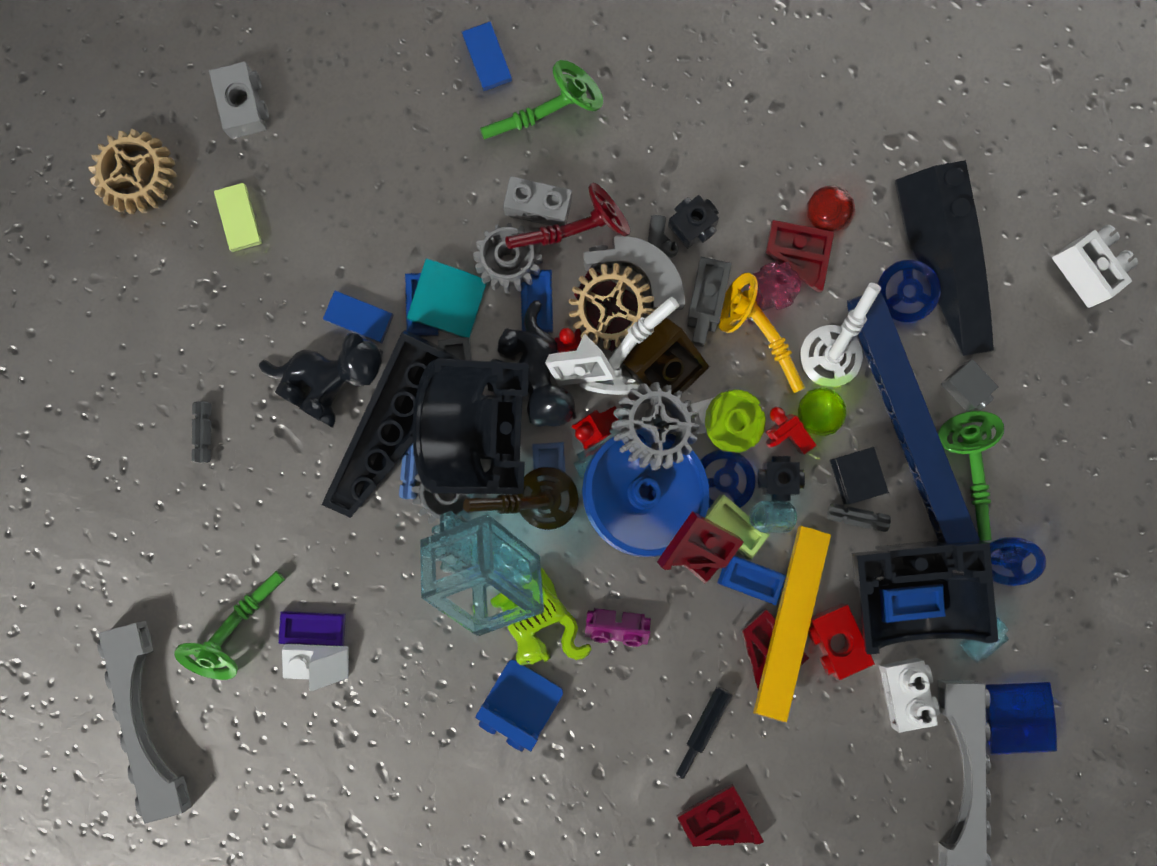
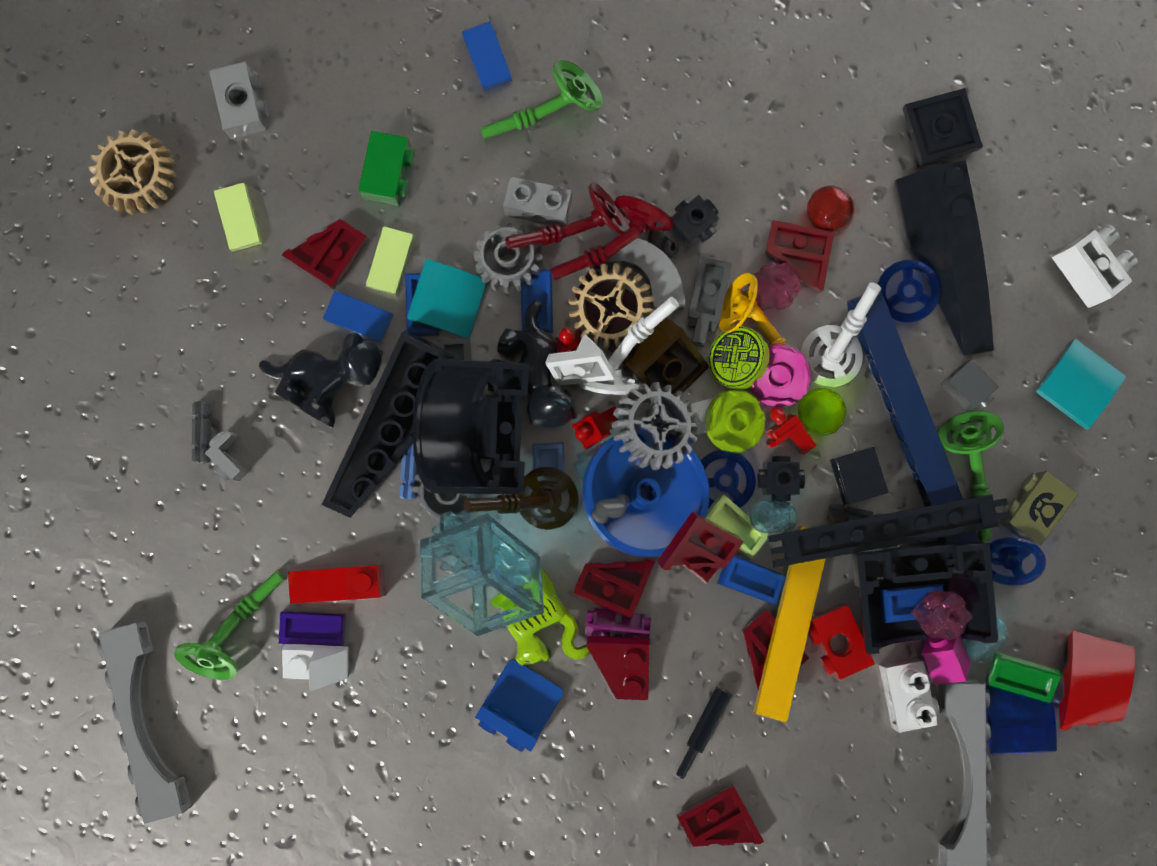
none -> light grey bracket [205,431,248,481]
none -> dark red wing [282,219,369,290]
none -> red slope [288,564,385,603]
none -> green brick [358,131,415,206]
none -> yellowish green tile [366,226,414,296]
none -> dark red dish [550,195,674,280]
none -> dark red wing [572,560,655,619]
none -> dark red wing [587,636,650,700]
none -> dark grey arm [591,494,630,524]
none -> tile [709,326,769,390]
none -> dark pink tile [749,344,812,407]
none -> black hinge [767,494,1011,568]
none -> black plate [902,88,983,166]
none -> clear pink brick [911,590,973,640]
none -> dark pink brick [922,630,971,685]
none -> green tile [985,652,1061,703]
none -> olive brick [1000,471,1078,546]
none -> teal slope [1035,339,1126,430]
none -> red slope [1059,631,1135,731]

